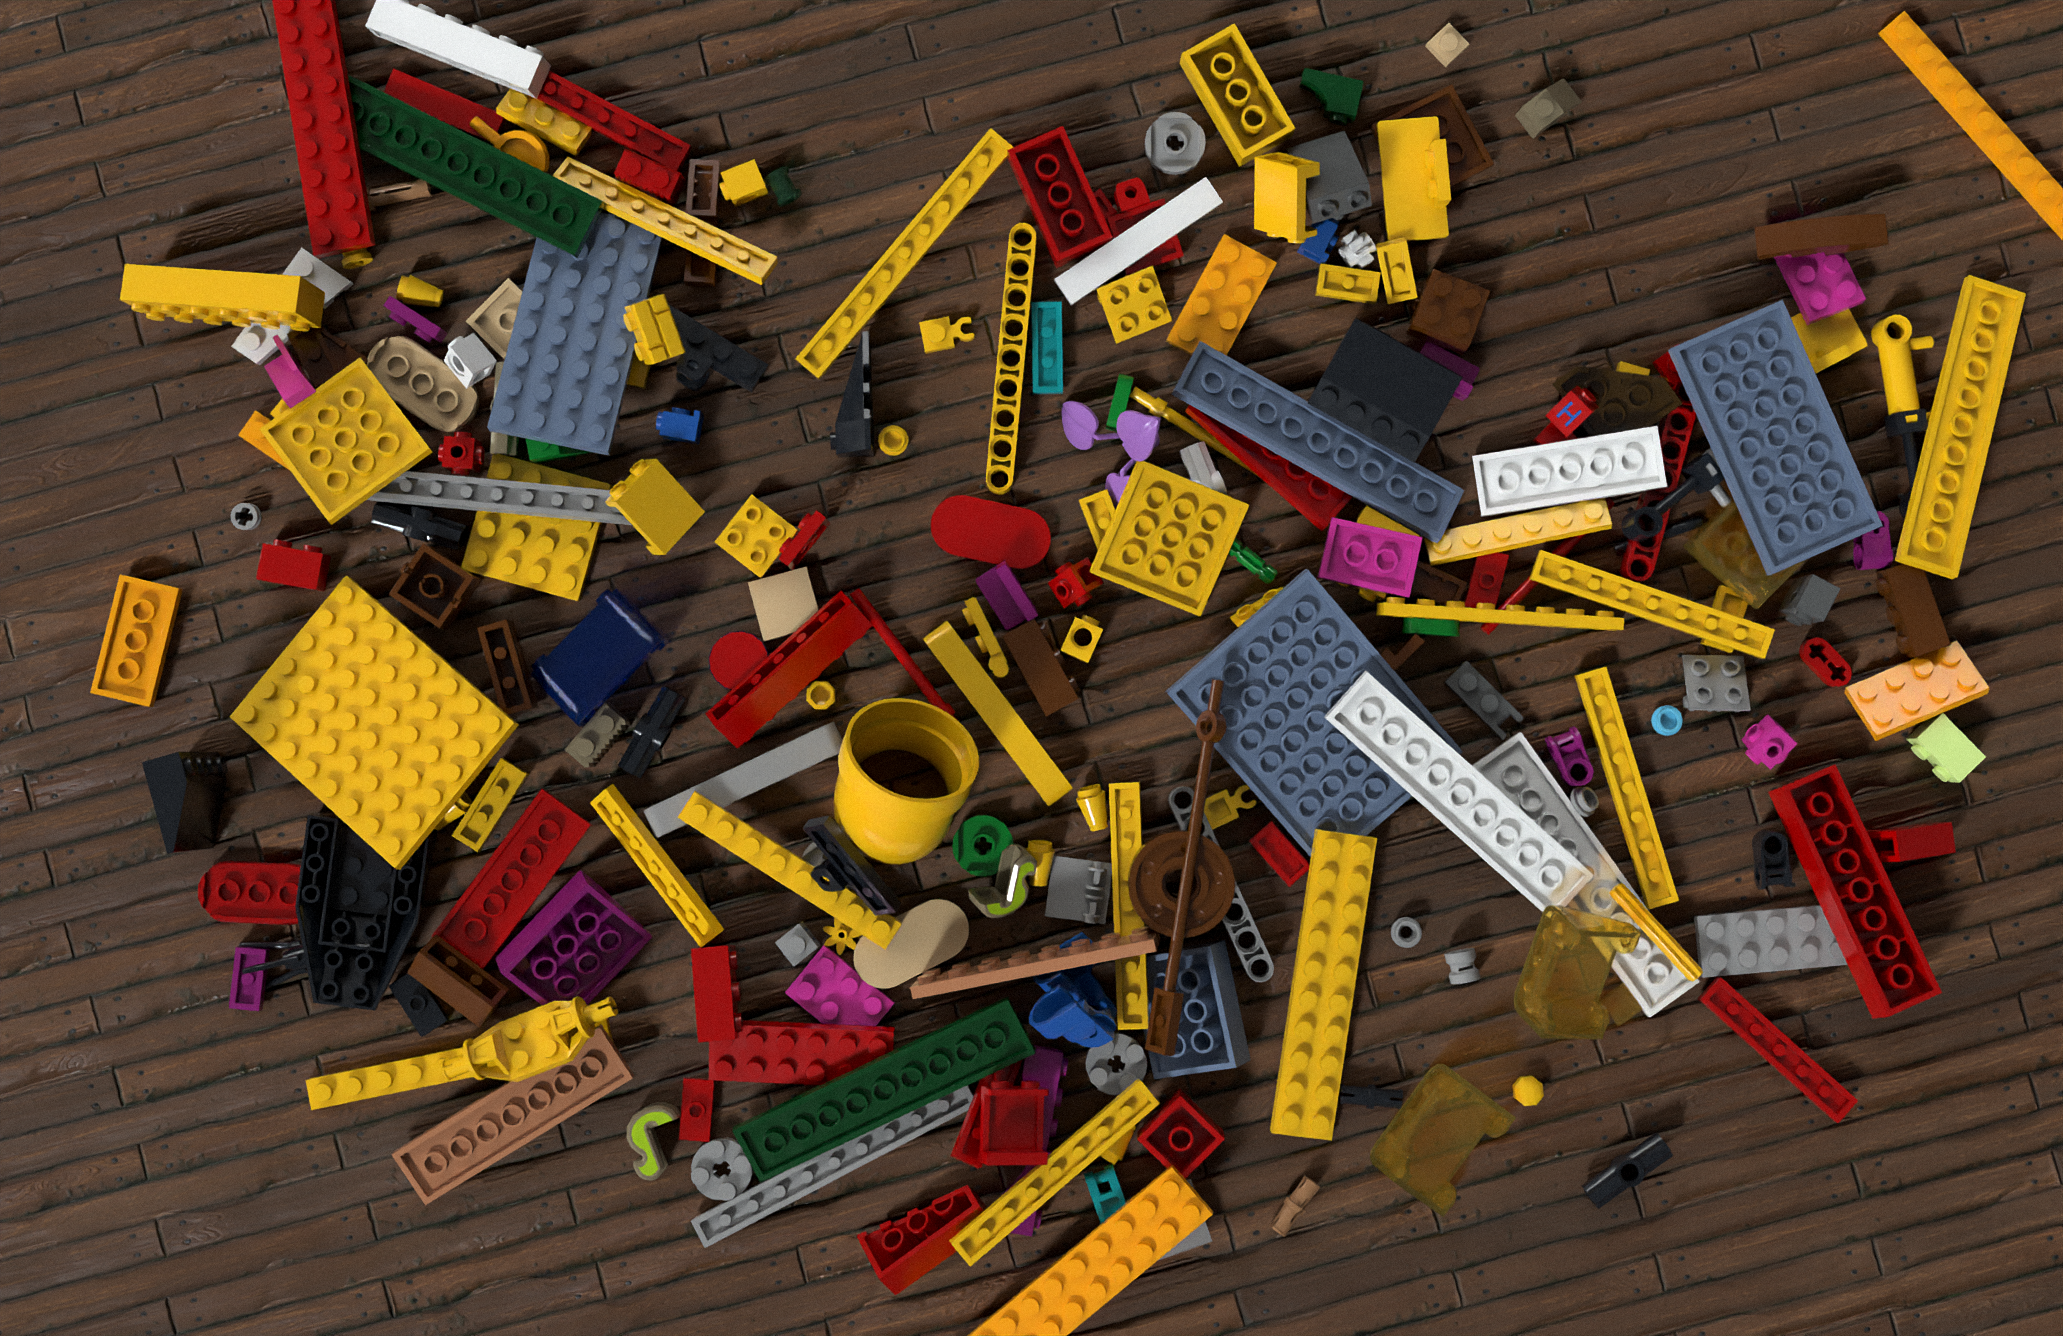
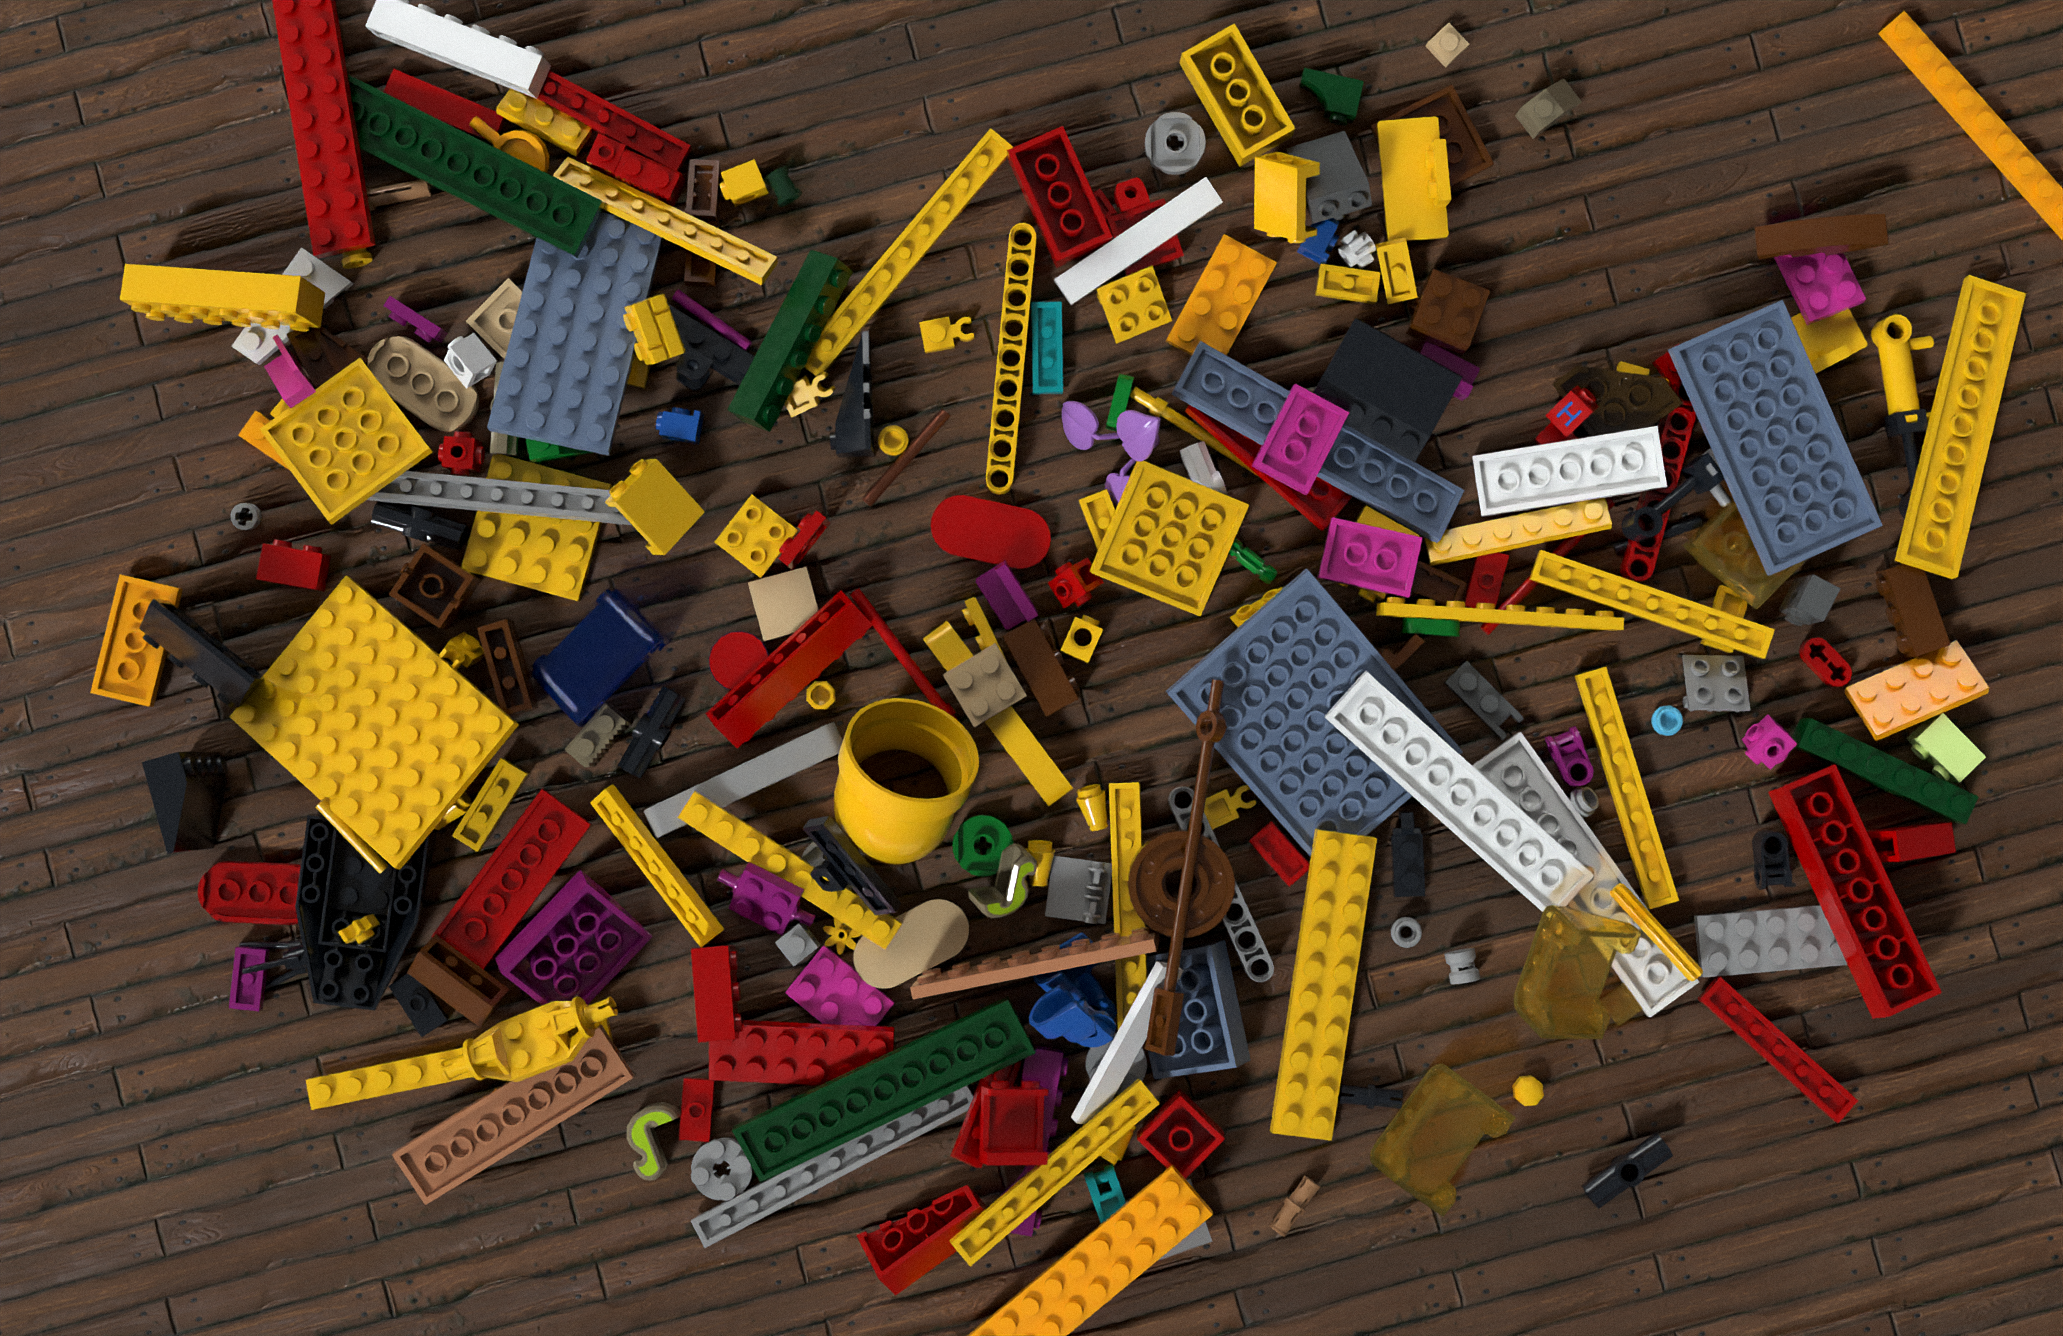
yellow cone [396,275,444,308] -> none
magenta piece [1853,511,1893,570] -> none
none -> black slope [139,599,265,707]
none -> yellow bar [315,799,389,874]
none -> yellow plate [338,914,380,944]
none -> yellow plate [438,632,485,670]
none -> red brick [586,133,629,180]
none -> magenta bar [672,290,752,351]
none -> magenta plate [717,862,816,936]
none -> dark green brick [727,250,853,432]
none -> yellow plate [784,372,836,417]
none -> copper bar [862,409,951,507]
none -> tan plate [943,643,1027,727]
none -> white tile [1071,961,1184,1124]
none -> dark pink plate [1252,384,1349,495]
none -> black hinge [1390,812,1425,897]
none -> dark green brick [1792,718,1979,824]

